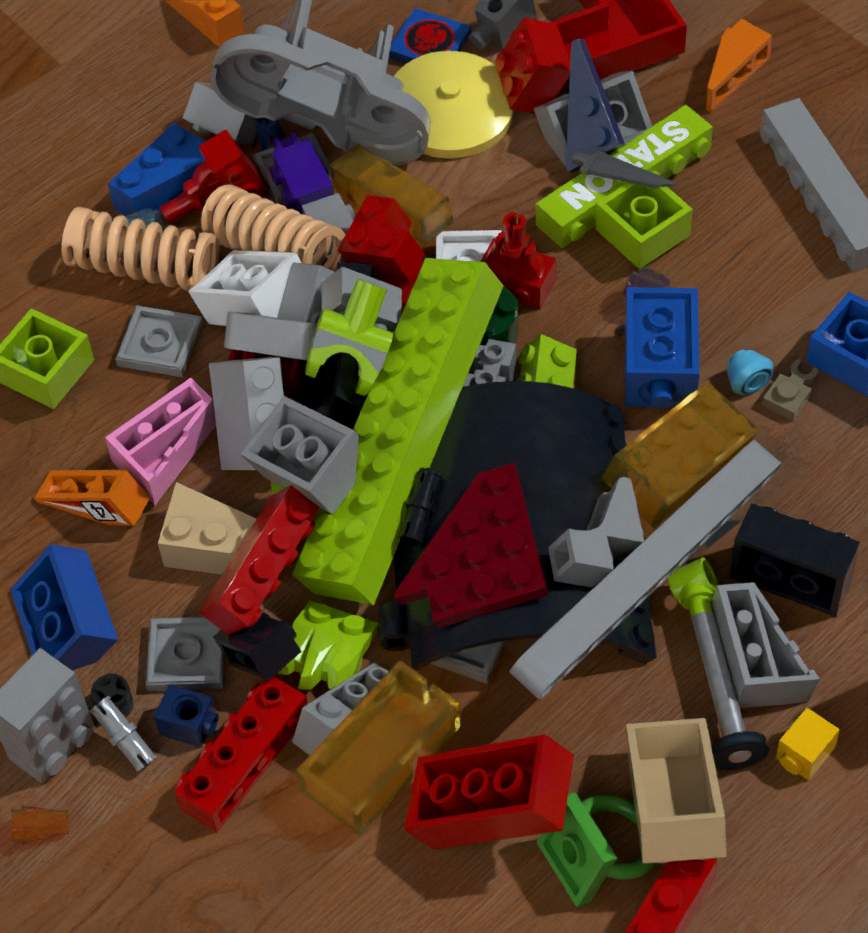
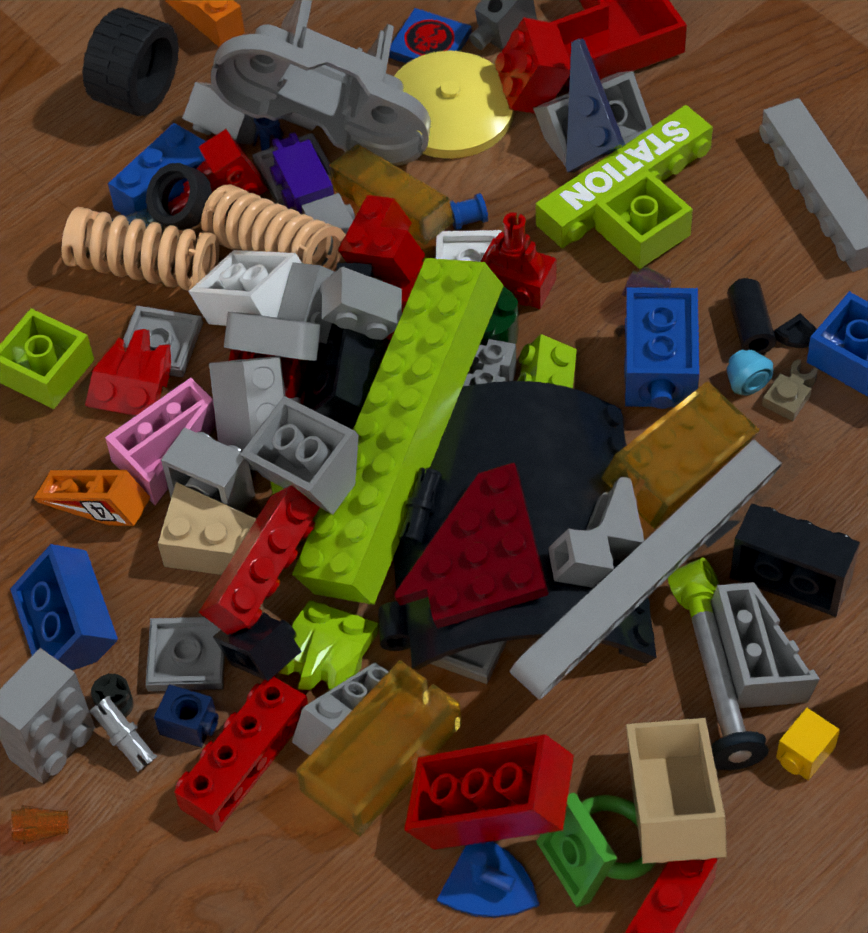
lime connector [305,279,393,396] -> none
dark grey bar [572,150,679,188] -> none
orange slope [706,18,772,113] -> none
none -> black tyre [82,8,179,117]
none -> red plate [85,329,171,416]
none -> black tyre [146,163,212,230]
none -> light grey brick [161,427,255,512]
none -> blue shield [437,841,539,918]
none -> blue bush [447,193,488,231]
none -> black brick [727,278,776,354]
none -> black tile [774,313,817,348]

